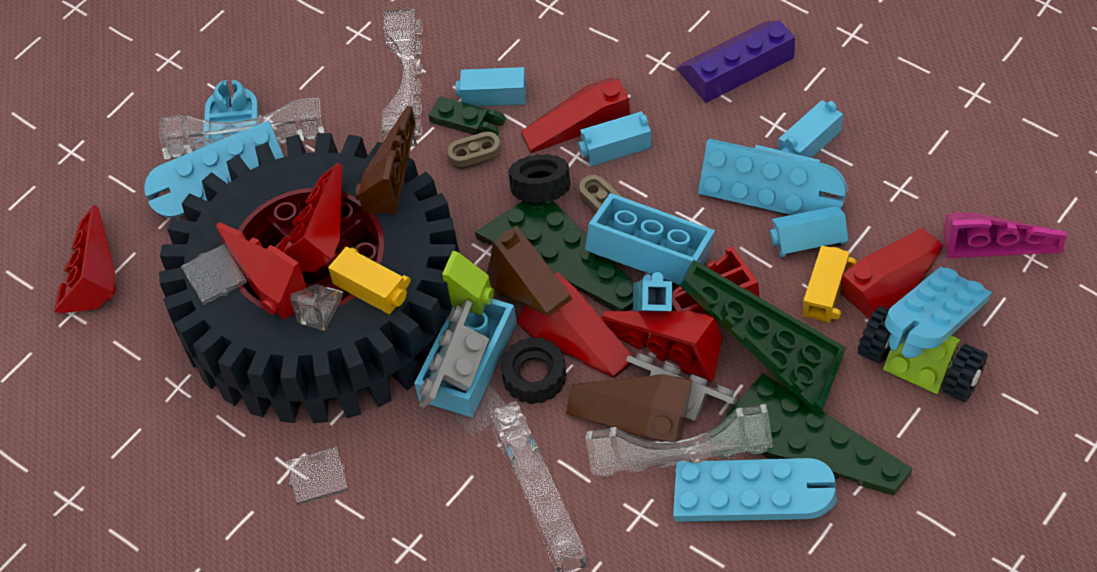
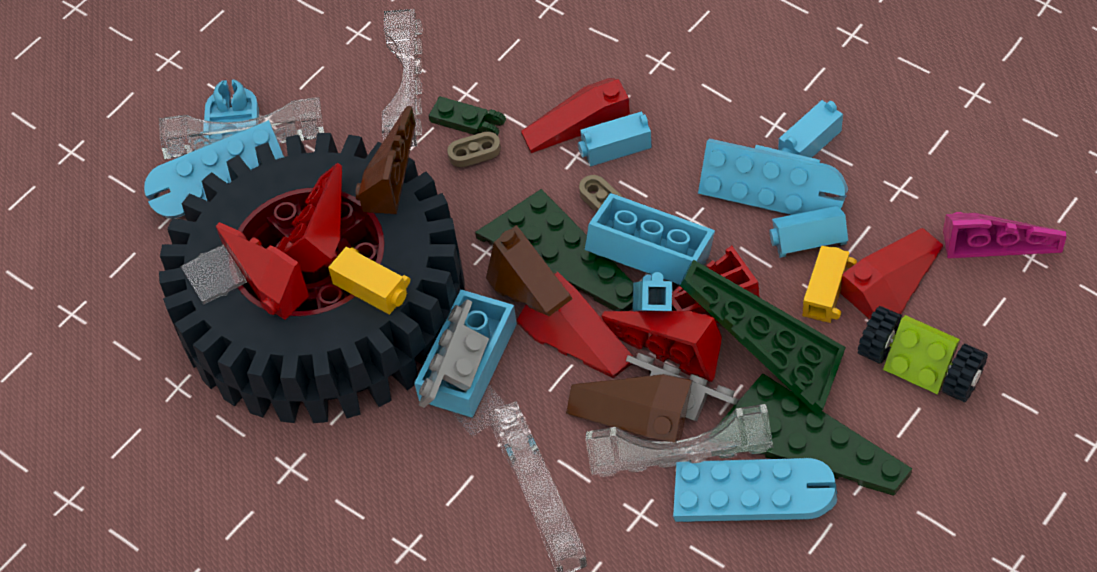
red wedge [54,205,116,314] -> none
clear piece [287,447,348,505] -> none
clear slope [290,284,343,331] -> none
lime slope [442,251,494,315] -> none
medium azure brick [456,67,526,106] -> none
black tyre [501,337,567,404] -> none
black tyre [509,154,571,203] -> none
dark purple slope [677,20,795,103] -> none
medium azure plate [885,267,992,358] -> none

